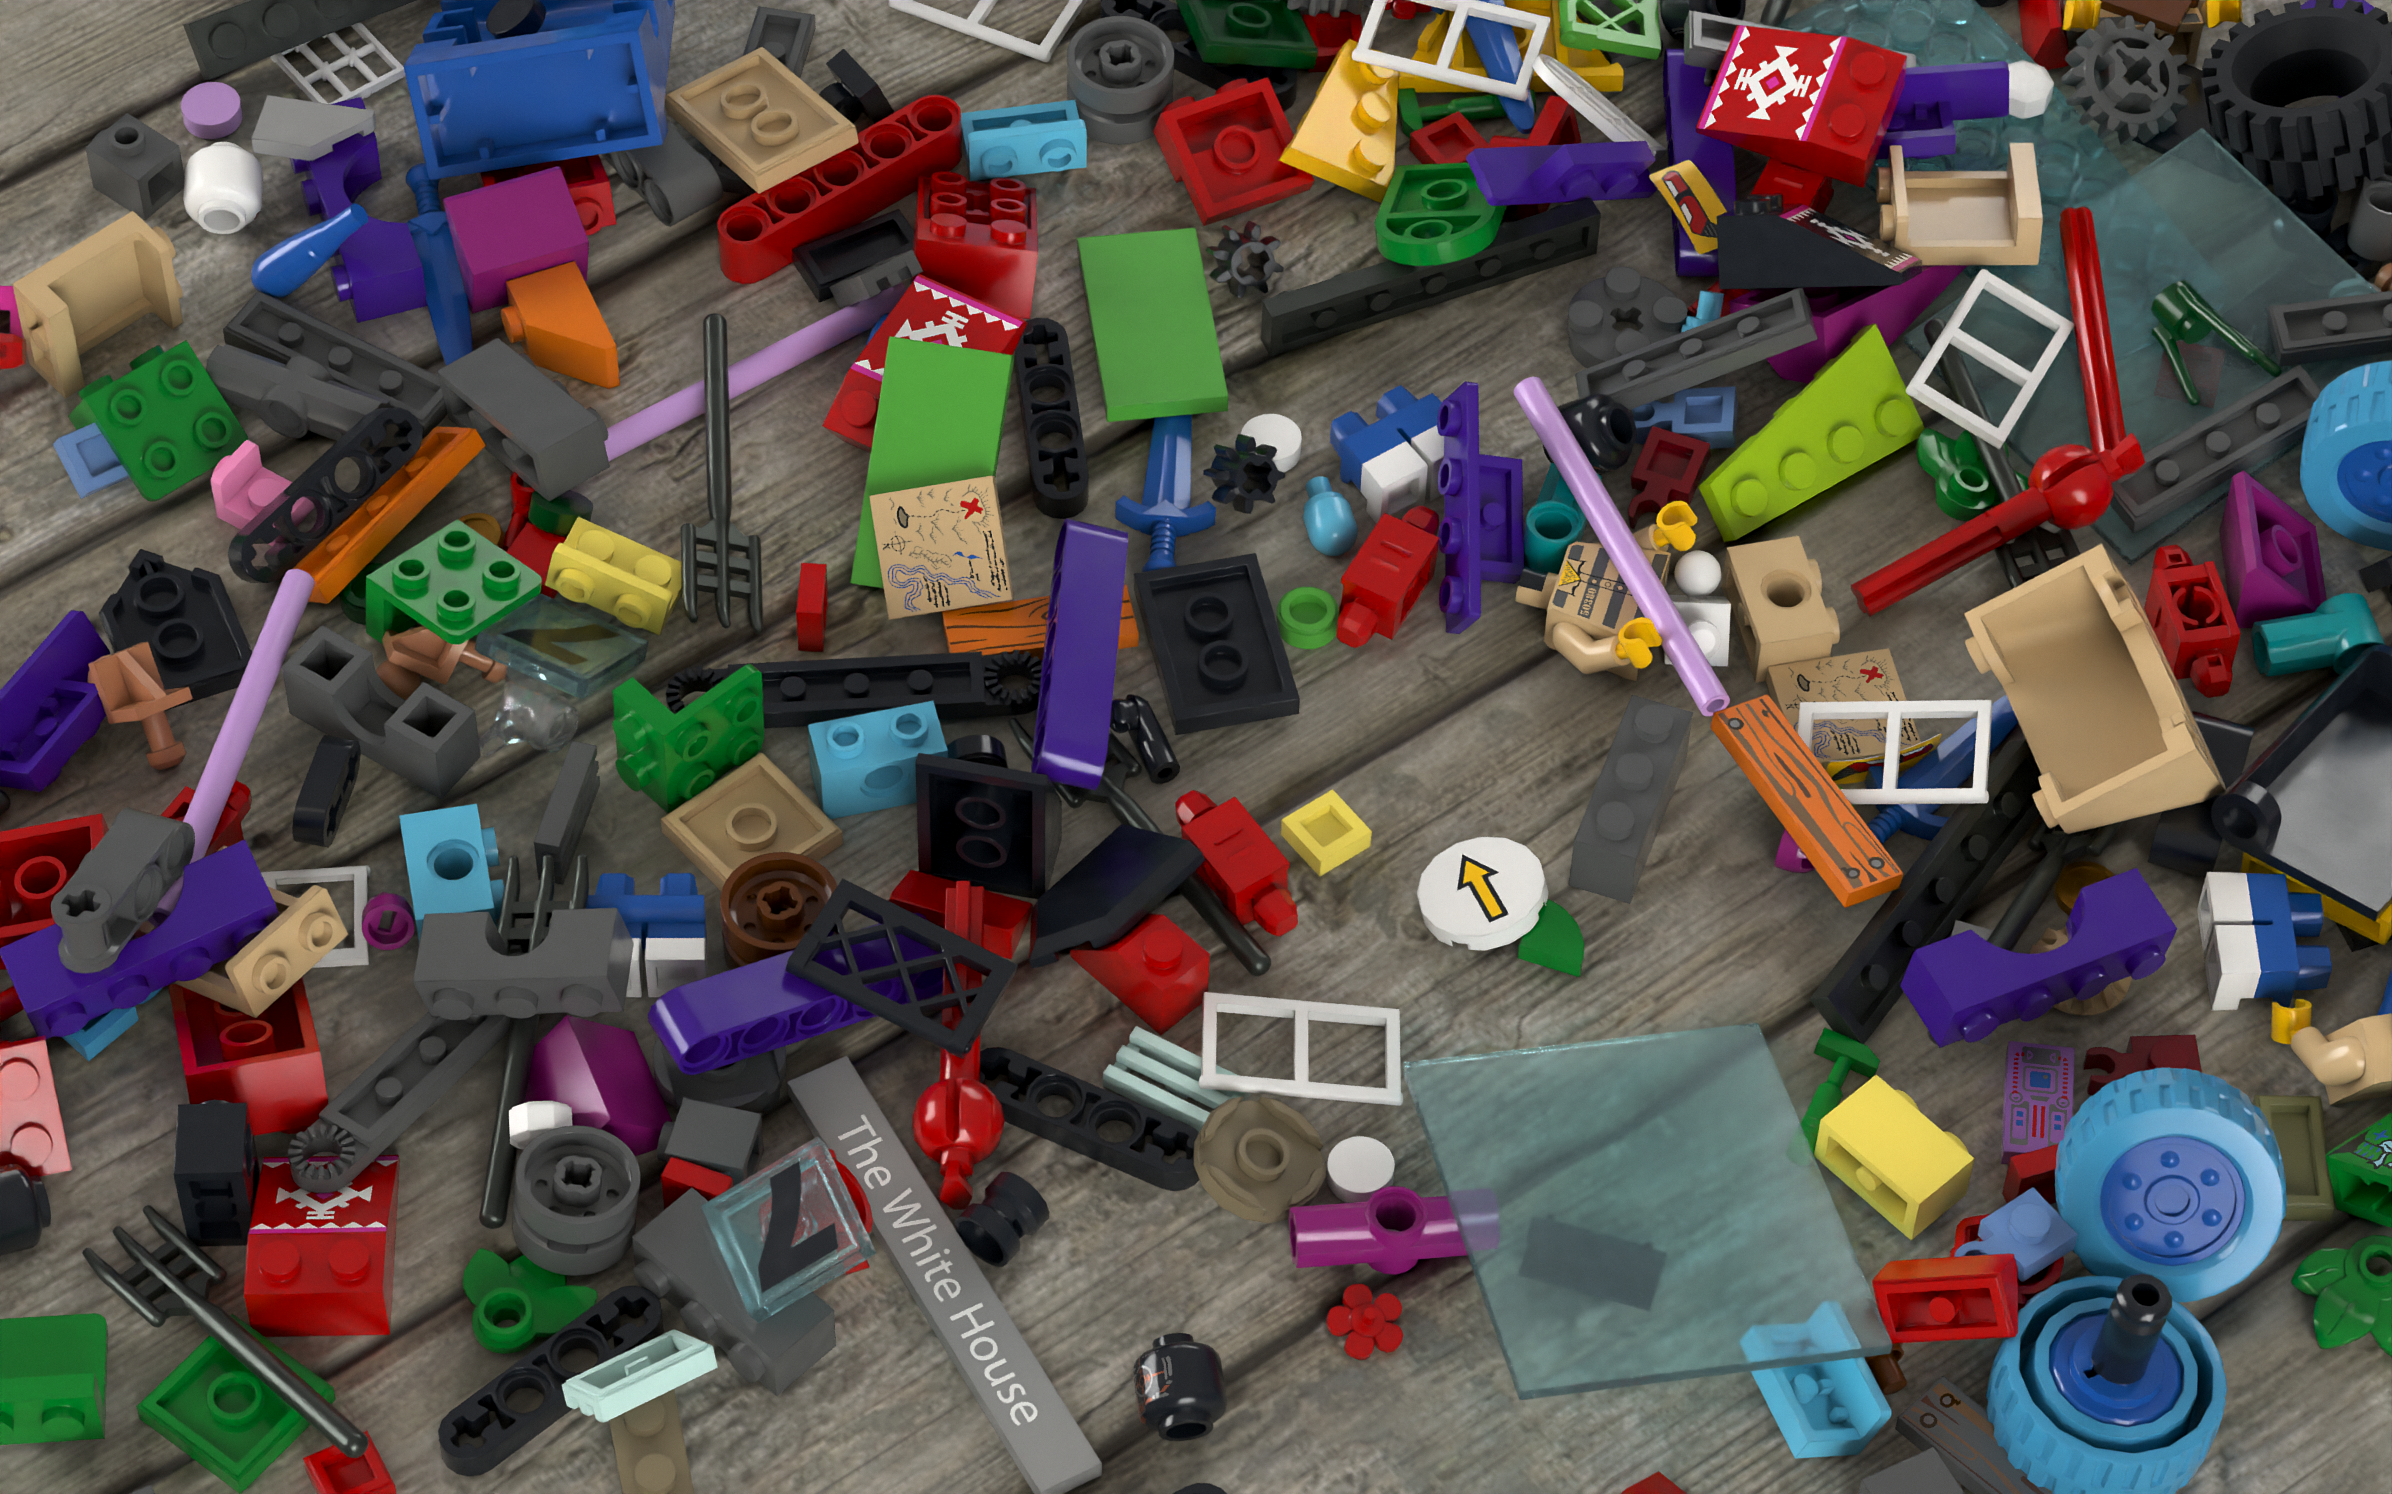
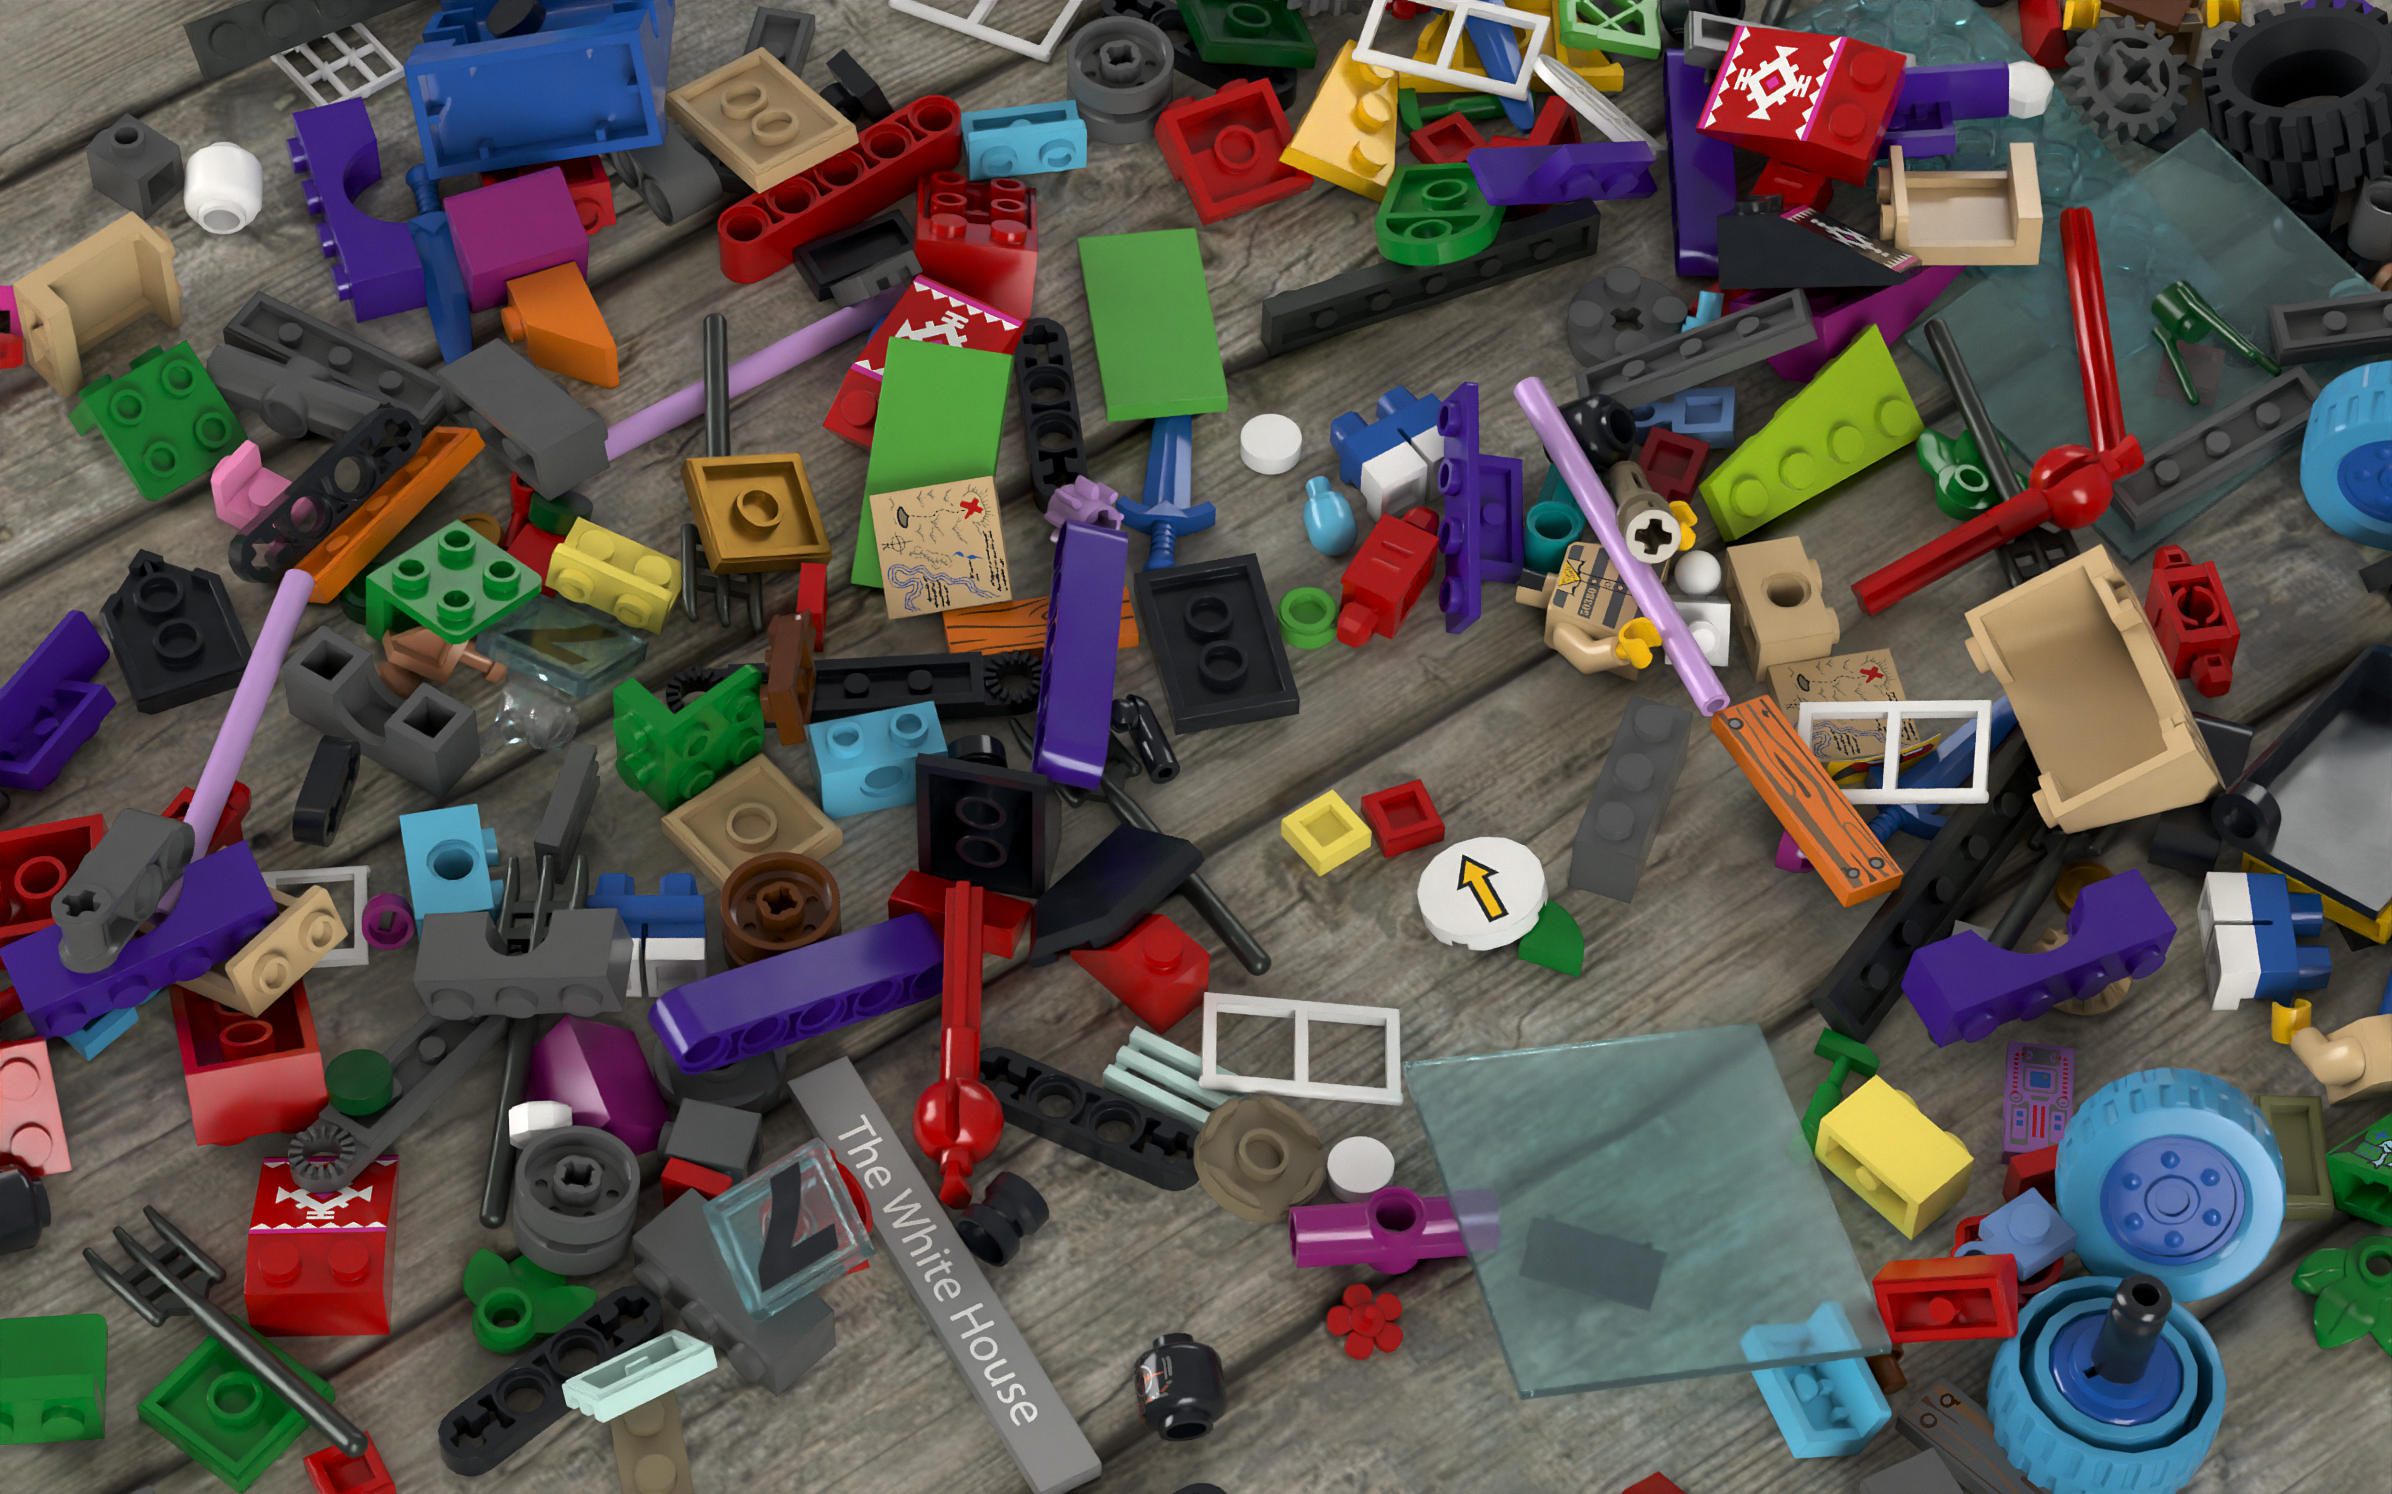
medium blue plate [53,422,130,499] -> none
nougat piece [87,642,193,770] -> none
black brick [173,1100,261,1247] -> none
lavender tile [181,82,243,139] -> none
light grey tile [251,95,376,161] -> none
blue piece [251,203,368,299] -> none
black window [785,878,1018,1059] -> none
red piece [1175,790,1298,936] -> none
black gear [1203,434,1285,514] -> none
black gear [1206,221,1284,298] -> none
red tile [1302,12,1363,73] -> none
sticker [1649,160,1727,254] -> none
white window [1906,269,2075,449] -> none
dark red plate [2083,1034,2202,1096] -> none
magenta slope [2219,471,2327,628] -> none
teal piece [2251,593,2386,677] -> none
none -> dark green tile [325,1049,395,1116]
none -> pearl gold tile [680,452,833,575]
none -> reddish brown hinge [760,609,817,746]
none -> lavender gear [1044,475,1124,545]
none -> red tile [1360,779,1445,858]
none -> dark tan pin [1606,461,1681,564]

